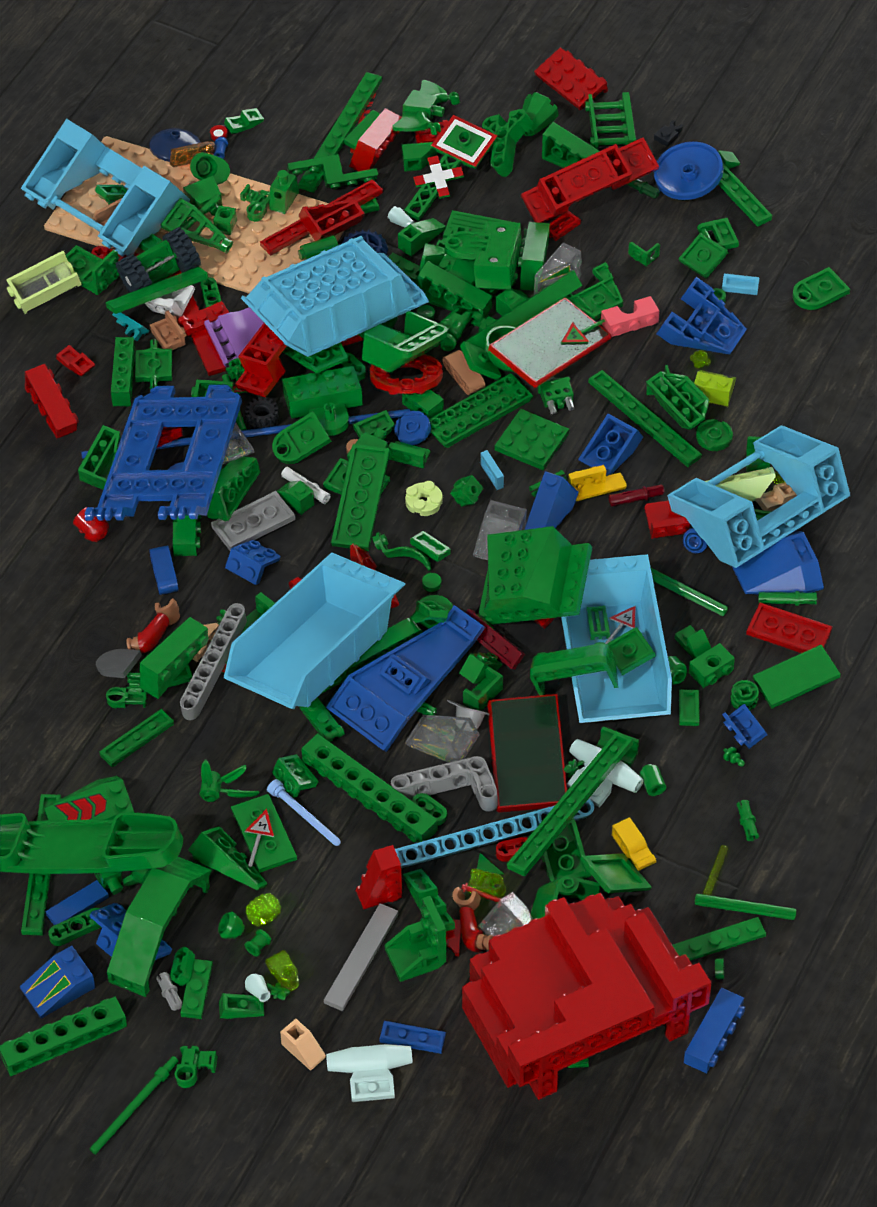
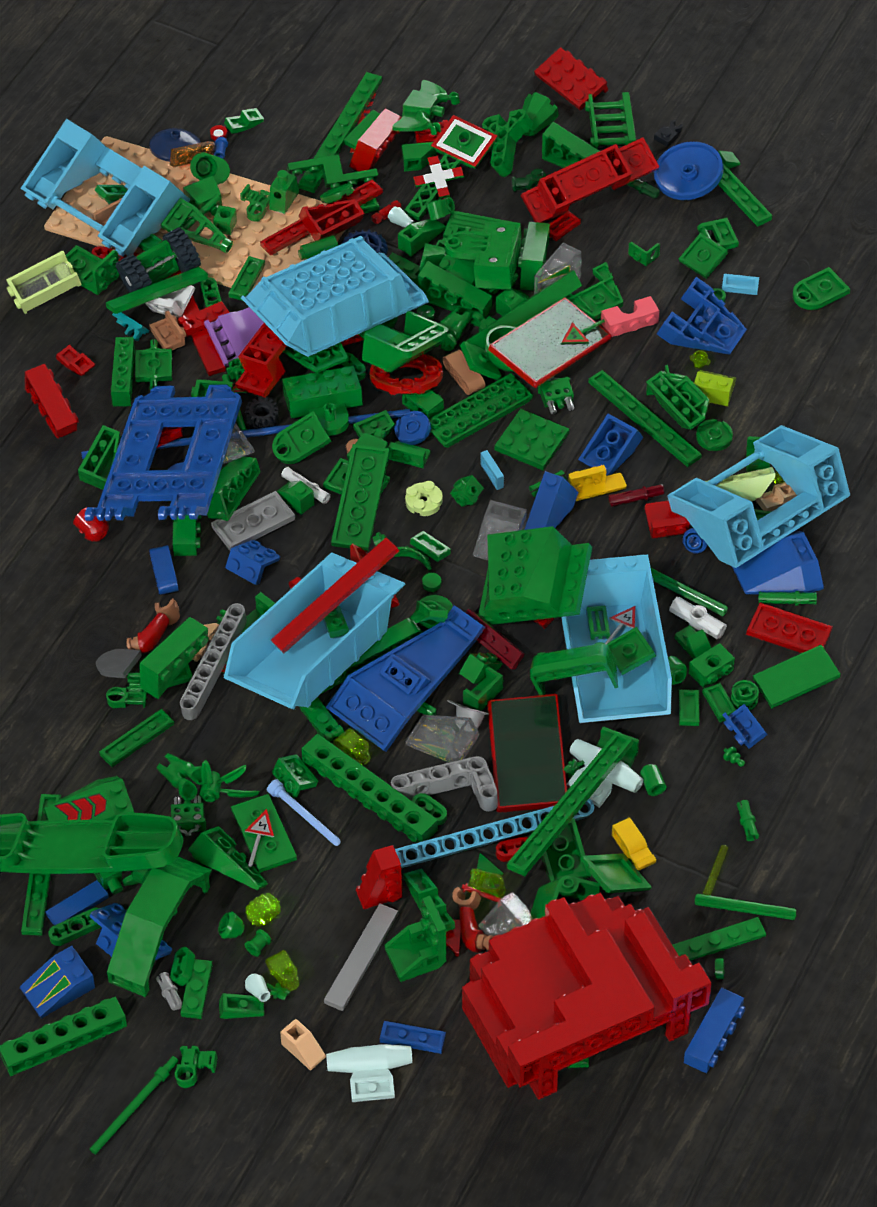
none -> green piece [156,753,204,801]
none -> green piece [171,795,206,836]
none -> green tile [228,256,265,301]
none -> red tile [271,538,399,654]
none -> green tile [320,183,354,203]
none -> green plate [323,605,349,638]
none -> clear neon green piece [334,728,370,765]
none -> red axle [371,200,401,224]
none -> green piece [426,197,455,220]
none -> dark green connector [512,169,547,192]
none -> white piece [669,597,727,639]
none -> green tile [702,683,736,722]

